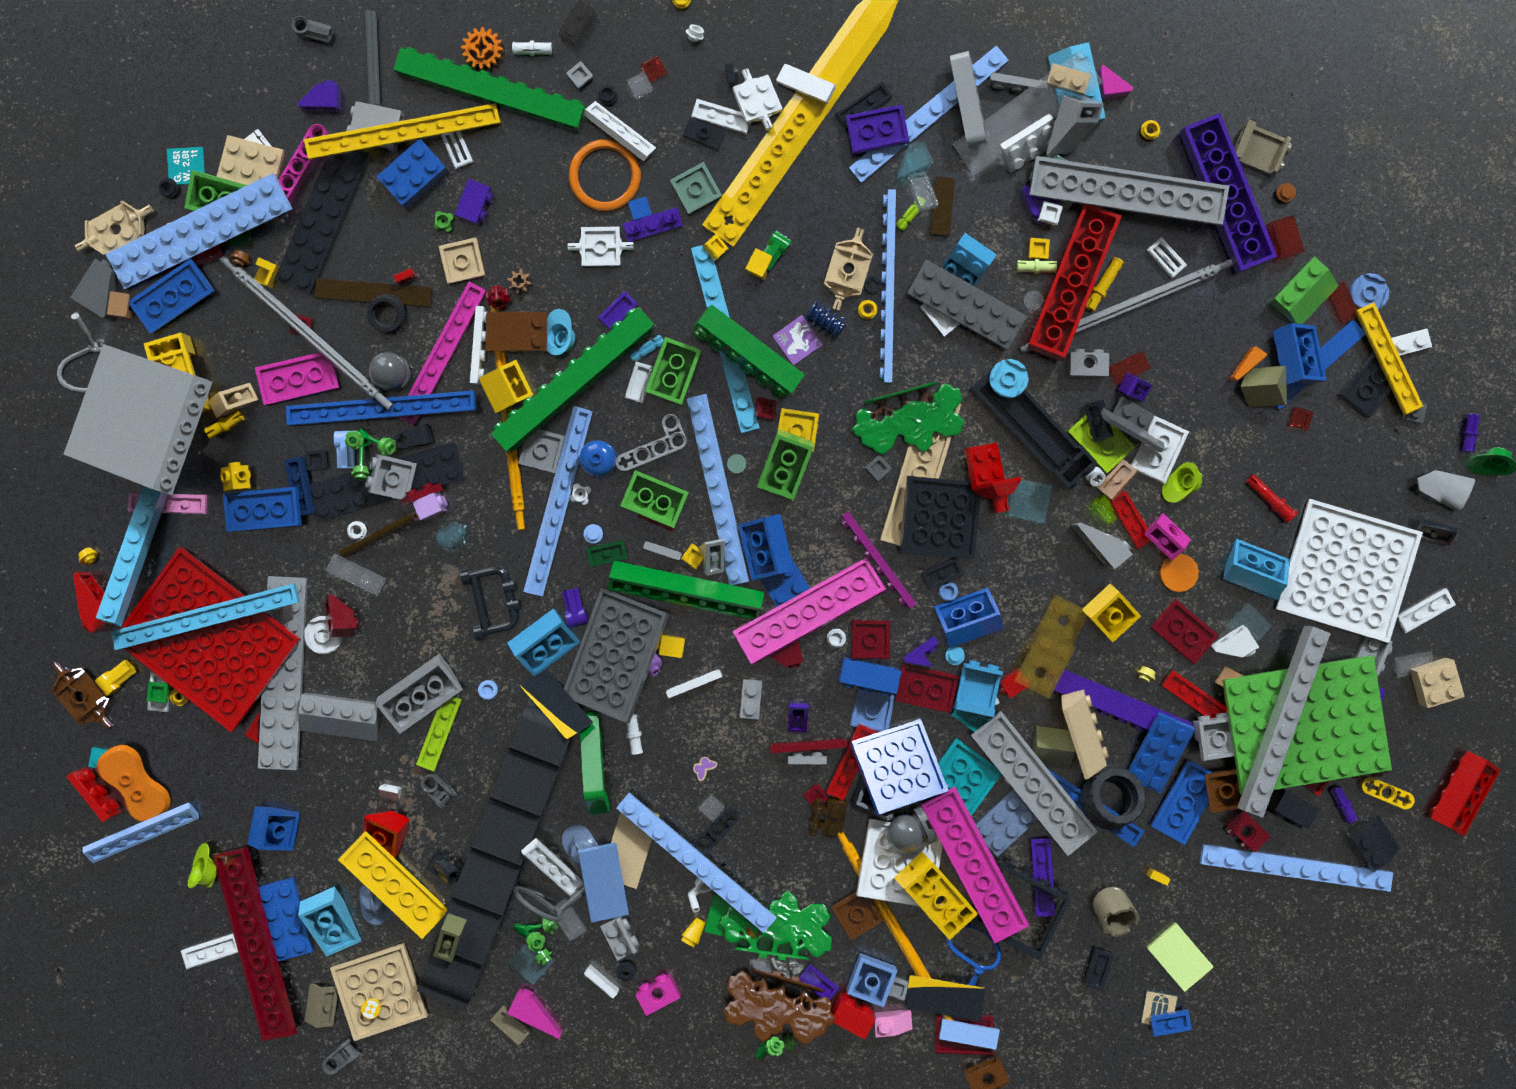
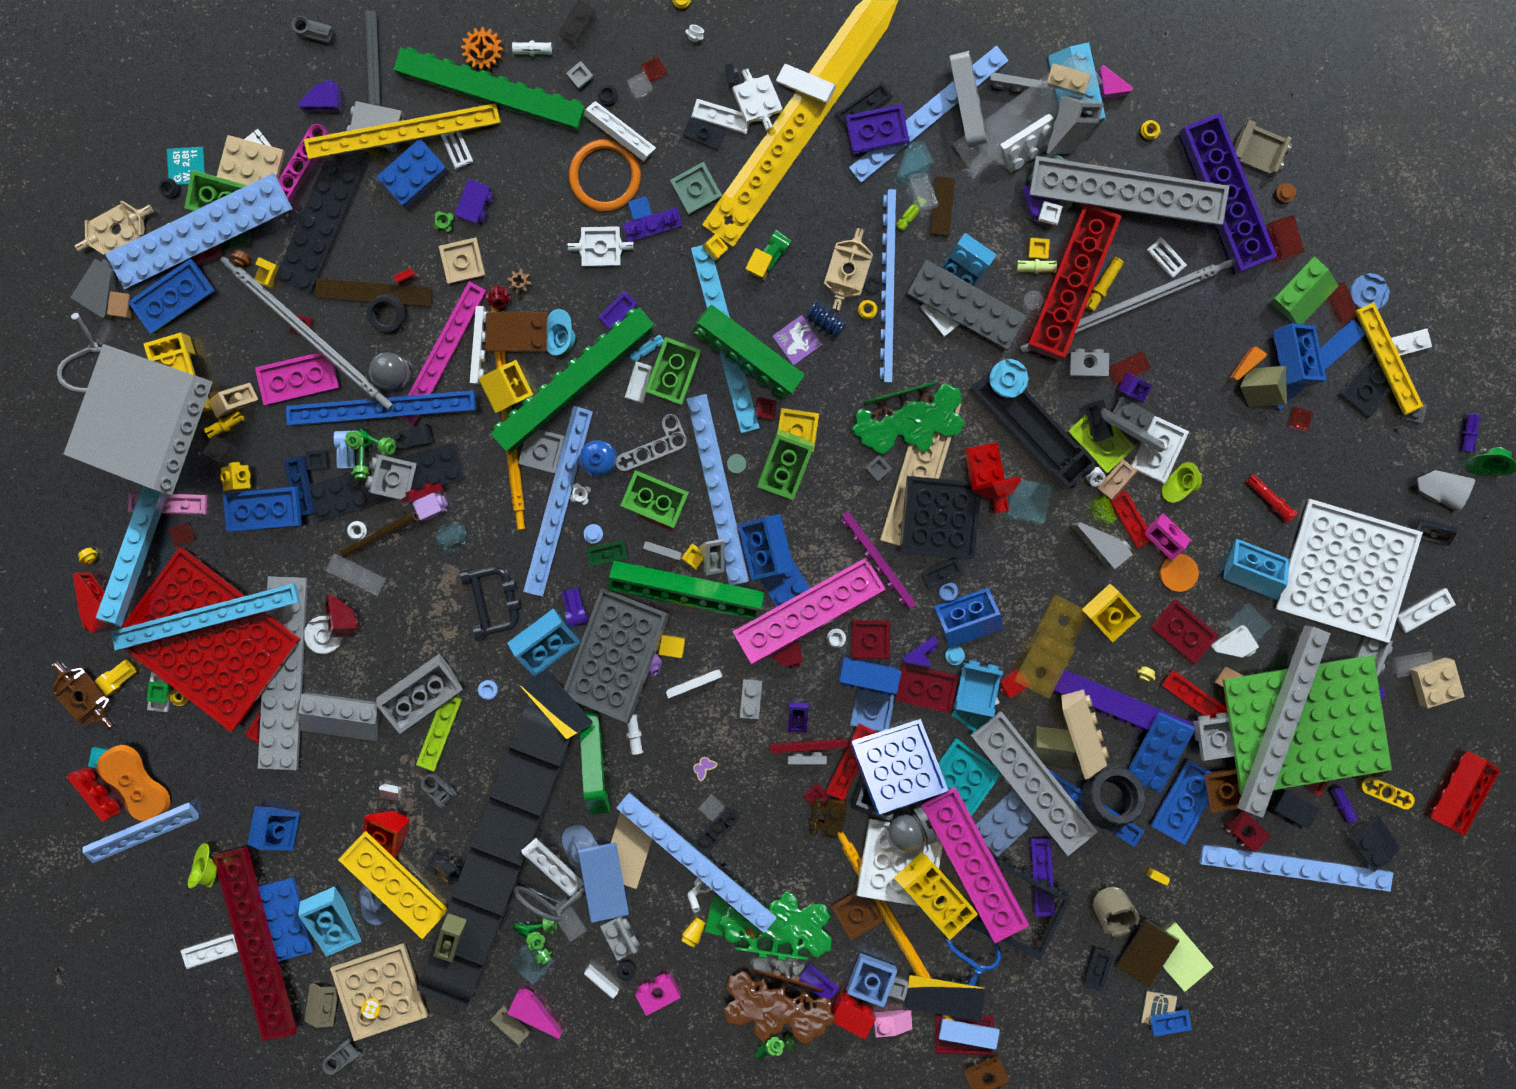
none -> clear red tile [168,522,195,547]
none -> dark brown tile [1115,919,1179,987]

